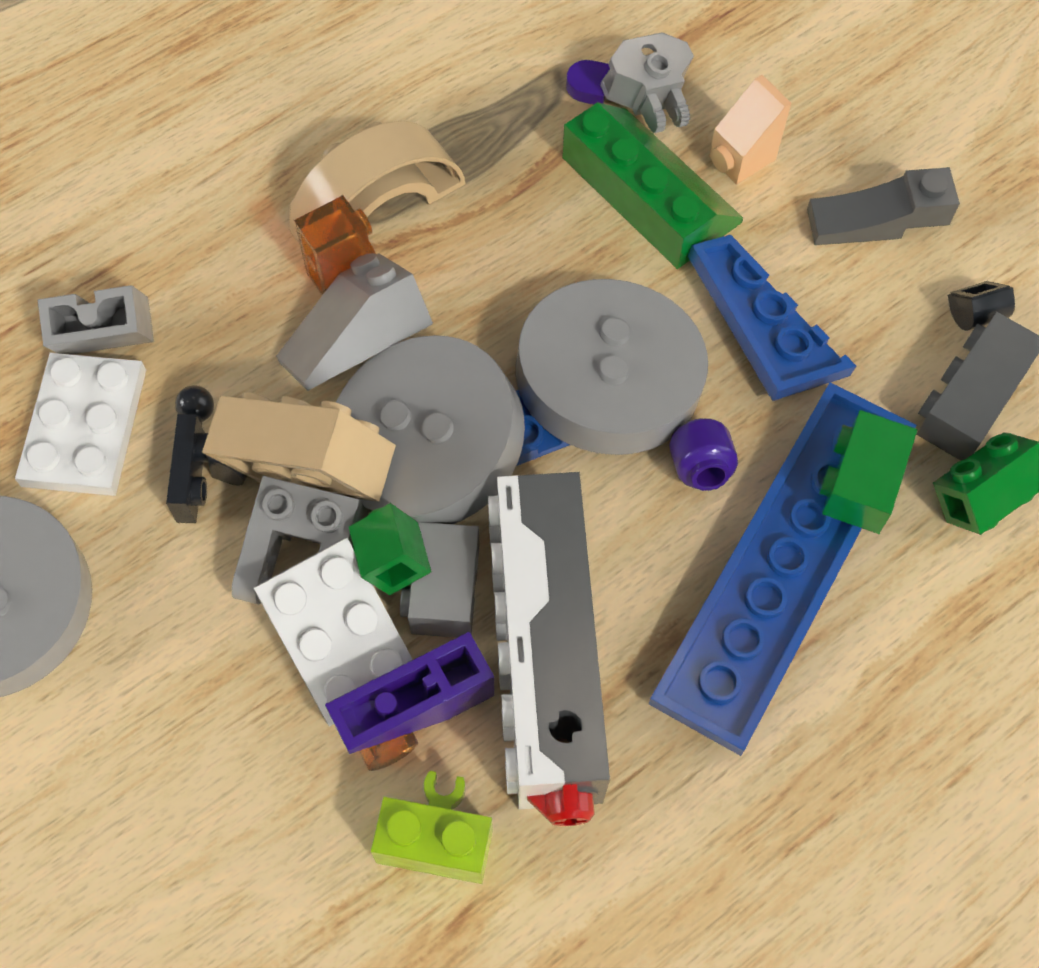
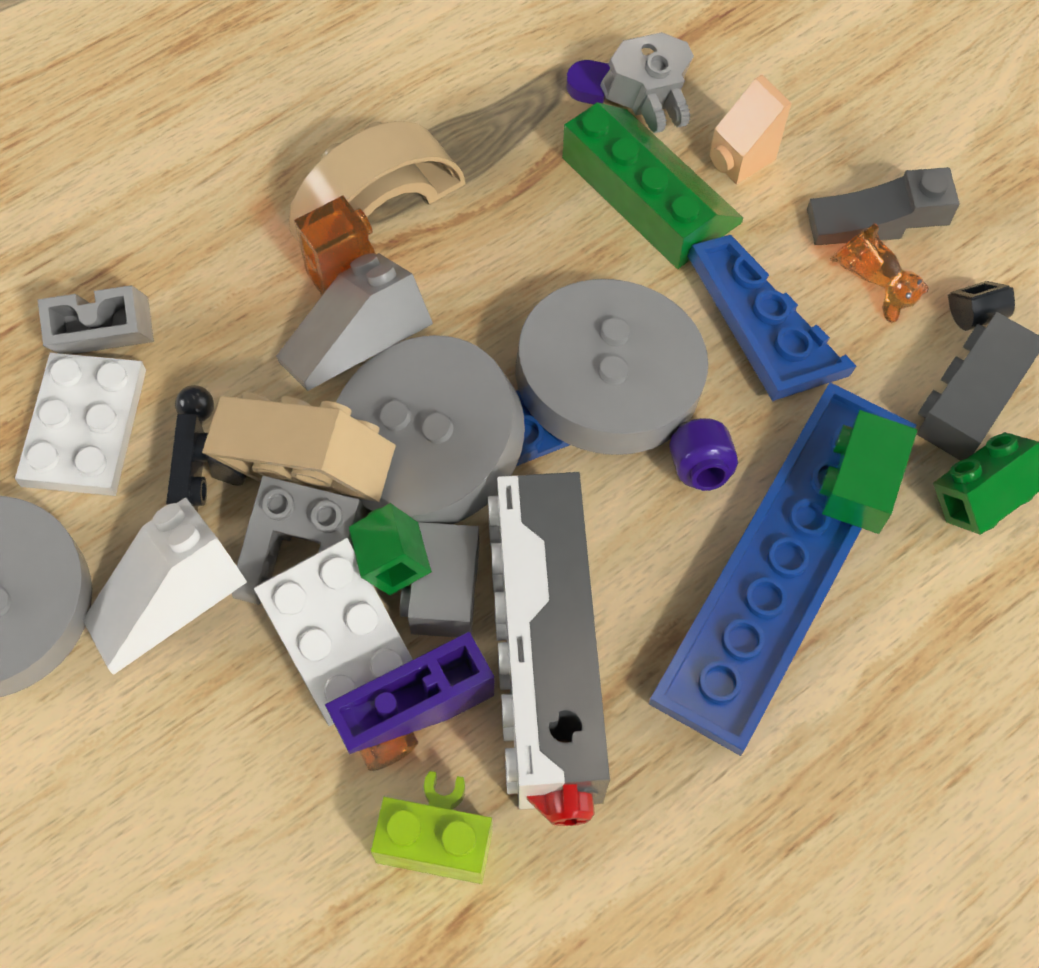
none -> white slope [83,497,247,675]
none -> clear orange animal [830,223,929,323]

